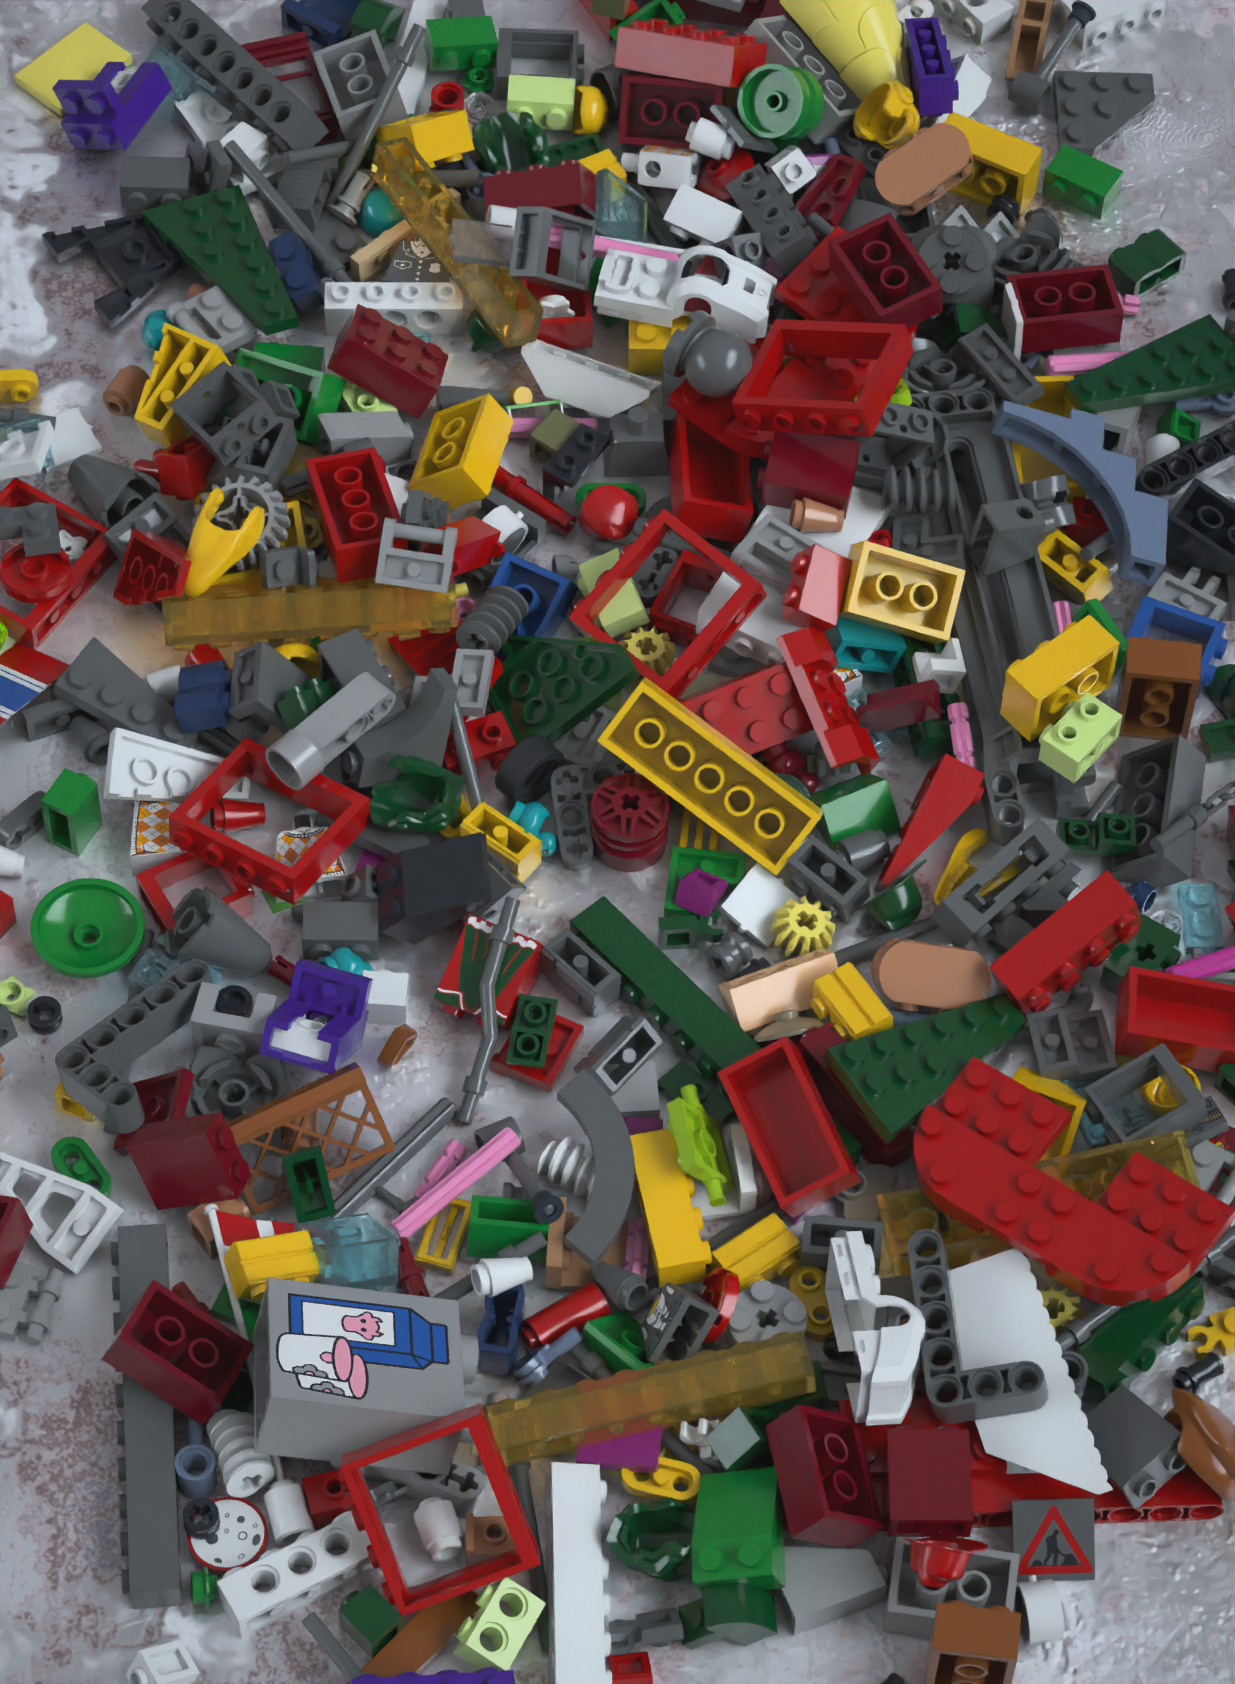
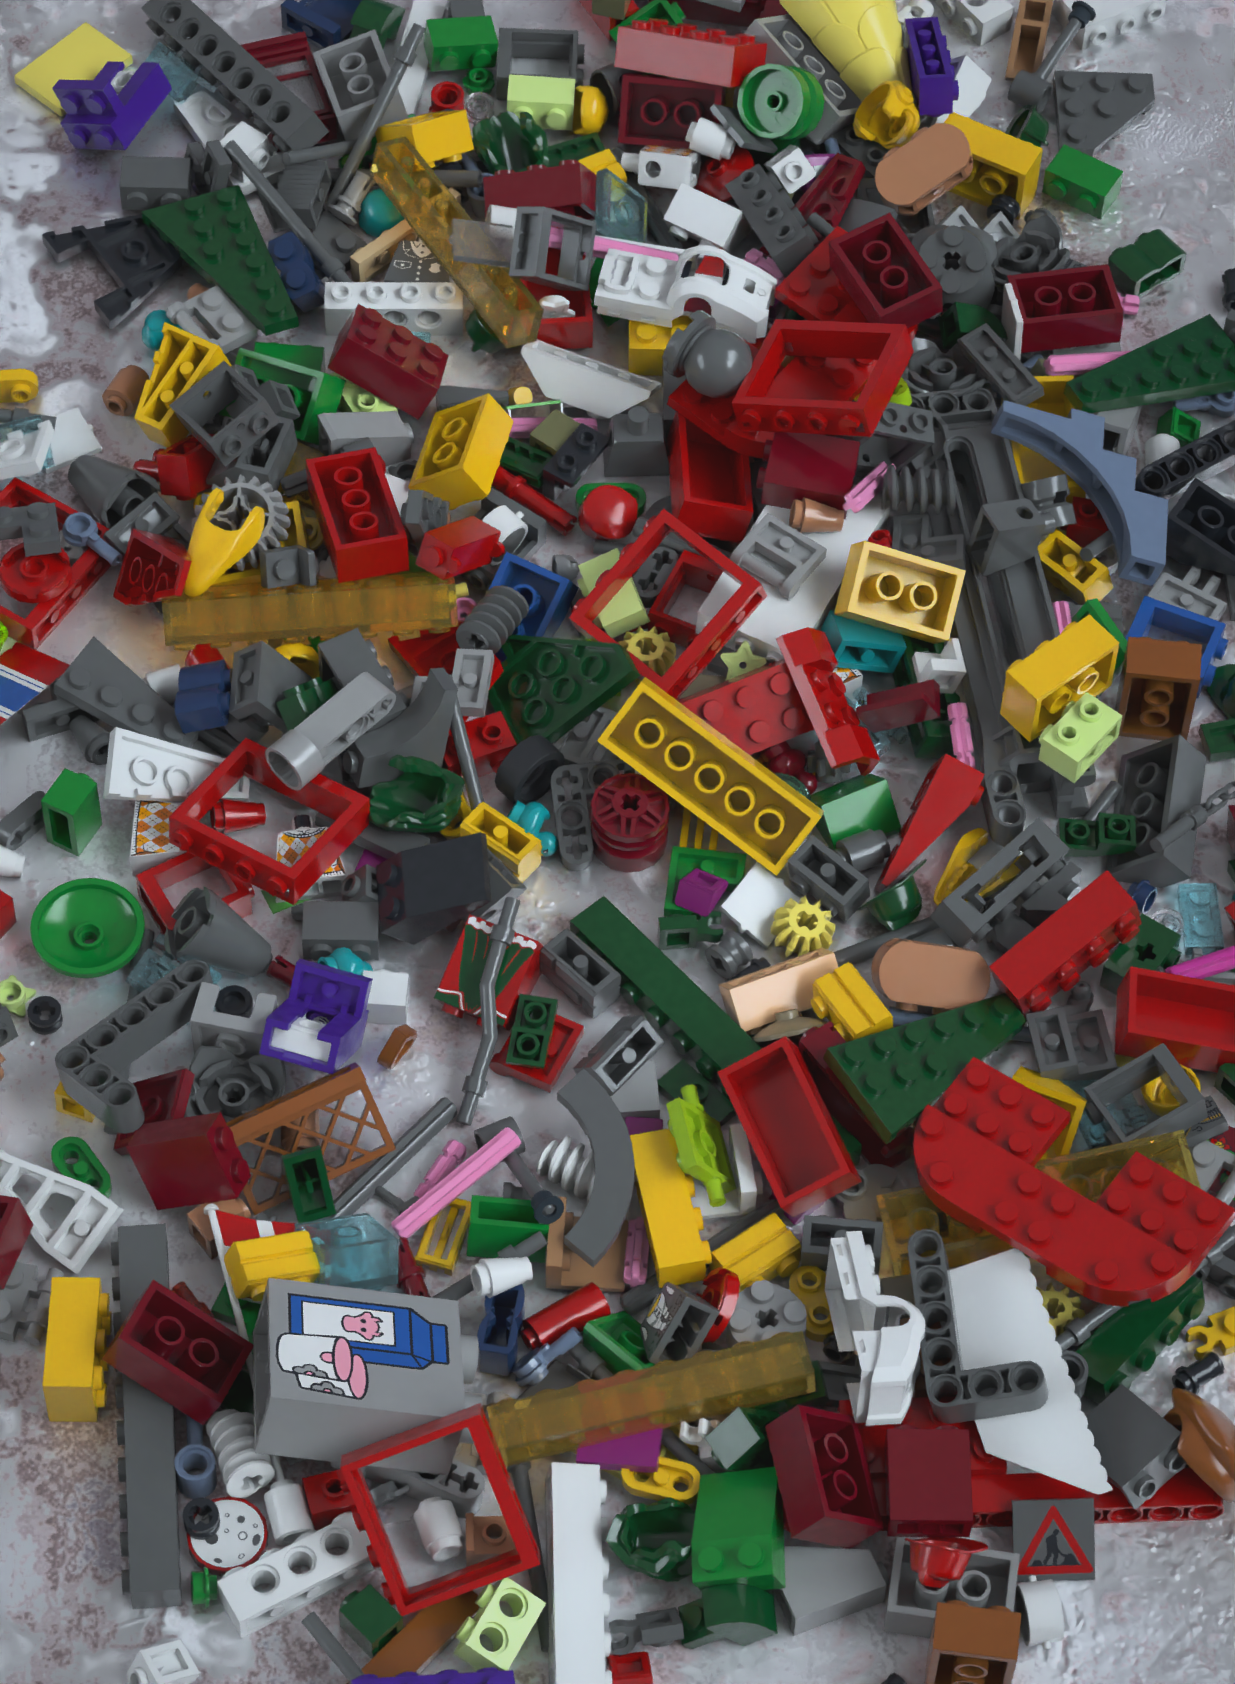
light grey plate [375,517,458,594] -> none
dark grey cone [591,1261,649,1311] -> none
dark grey brick [710,232,768,279] -> none
brick [781,544,852,632] -> none
none -> yellow brick [43,1277,112,1422]
none -> sand blue plate [62,512,123,566]
none -> dark green plate [500,437,554,488]
none -> yellowish green plate [720,640,767,681]
none -> bright pink axle [842,461,896,513]
none -> dark green piece [1005,104,1049,148]

